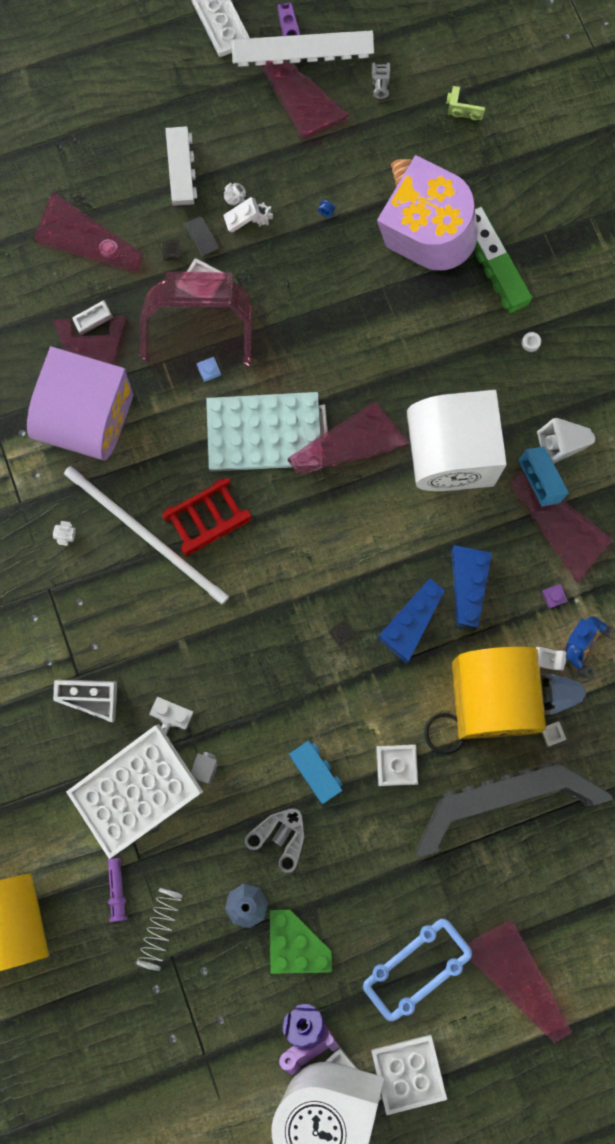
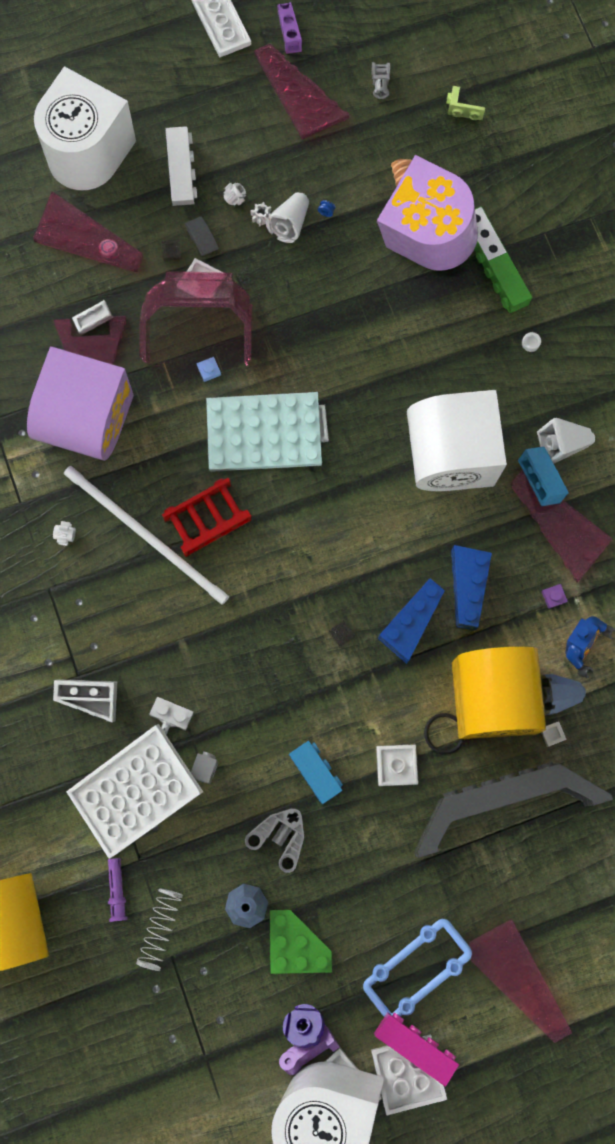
white plate [224,197,260,232] -> none
white brick [231,30,374,67] -> none
clear pink wing [287,401,409,475] -> none
white bracket [536,647,566,671] -> none
none -> white brick [34,66,136,190]
none -> white cone [266,192,309,243]
none -> dark pink brick [374,1012,459,1087]

